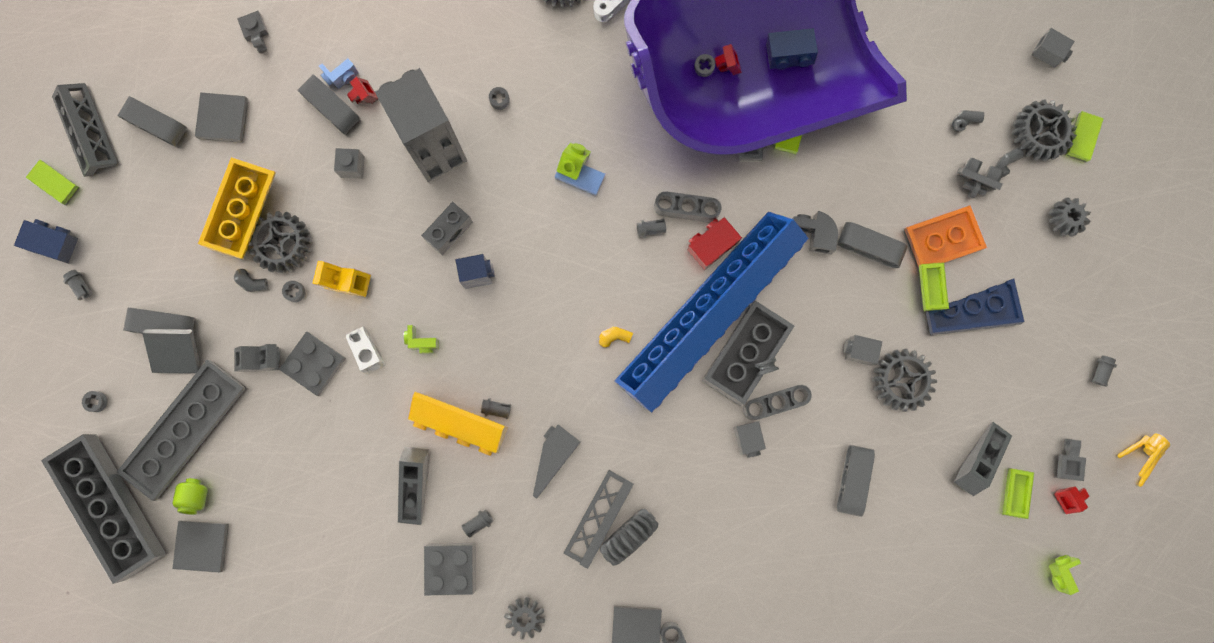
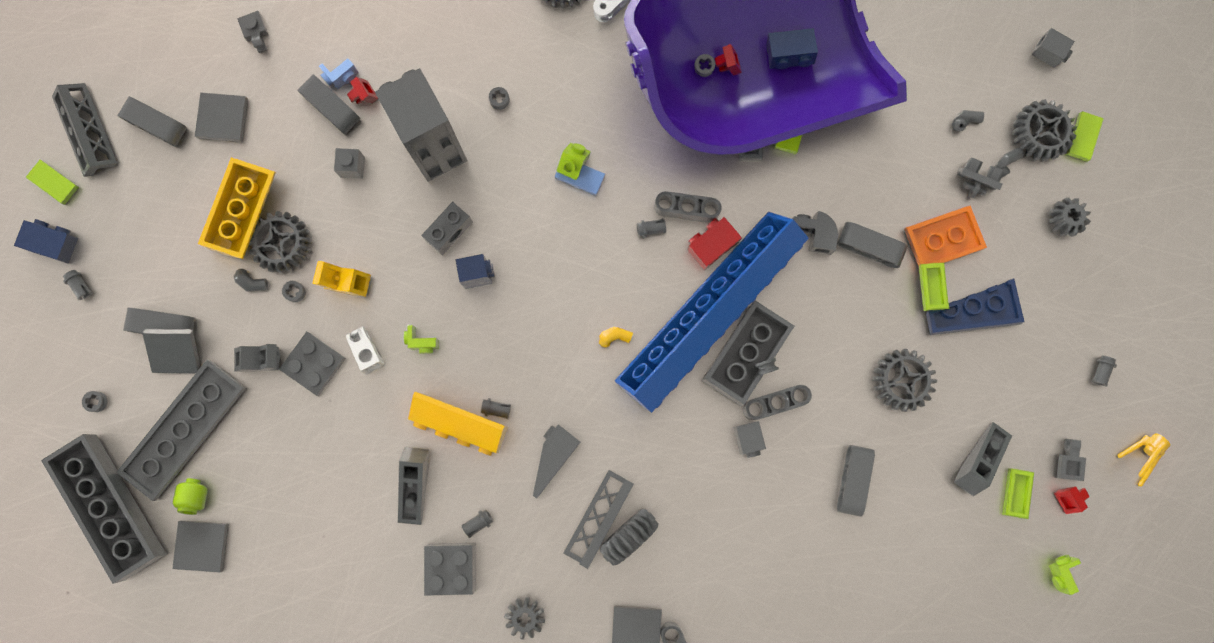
dark grey brick [843,335,883,366] -> none

